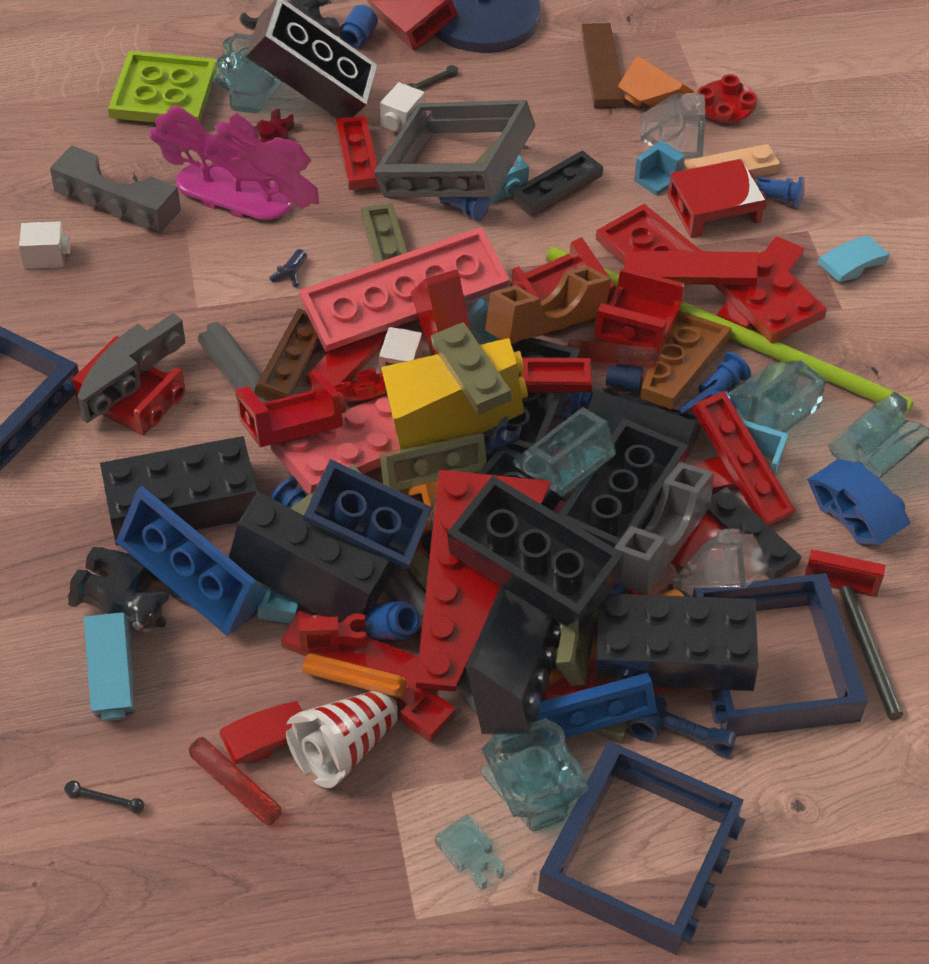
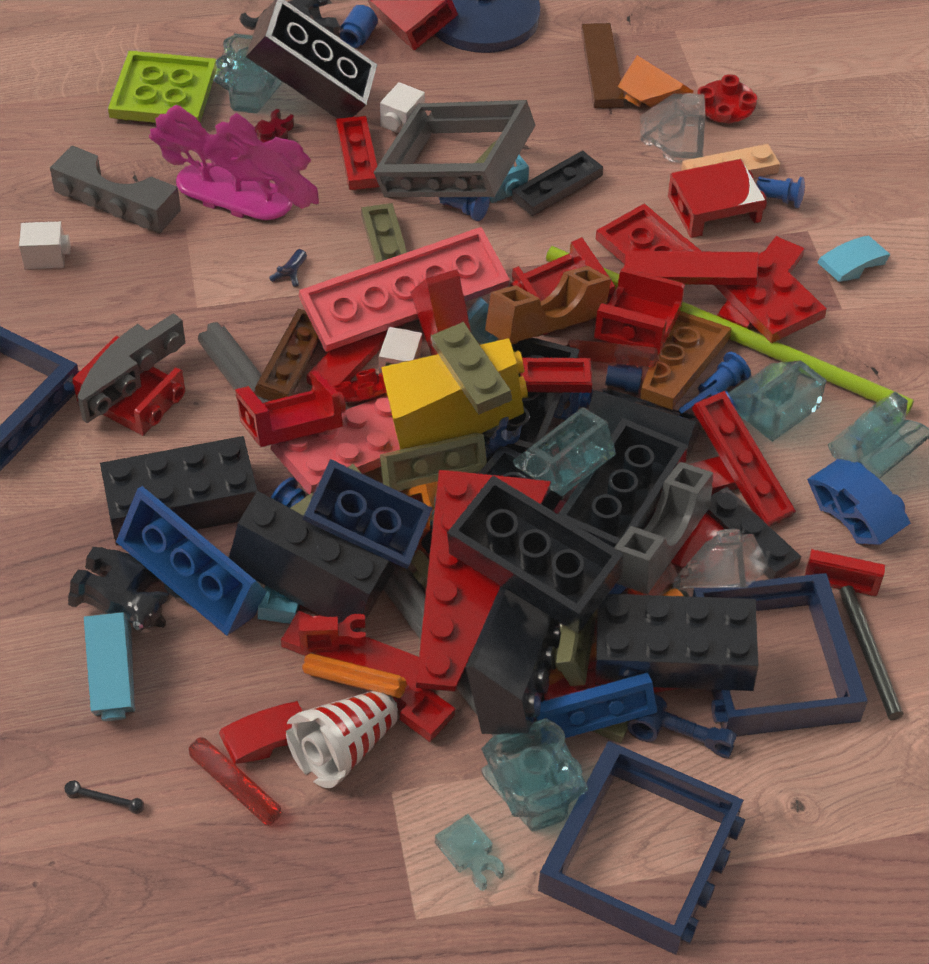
blue brick [365,601,420,642] -> none
pearl dark grey hinge [407,65,458,89] -> none
dark azure panel [634,140,685,195] -> none
medium azure bracket [742,420,788,476] -> none

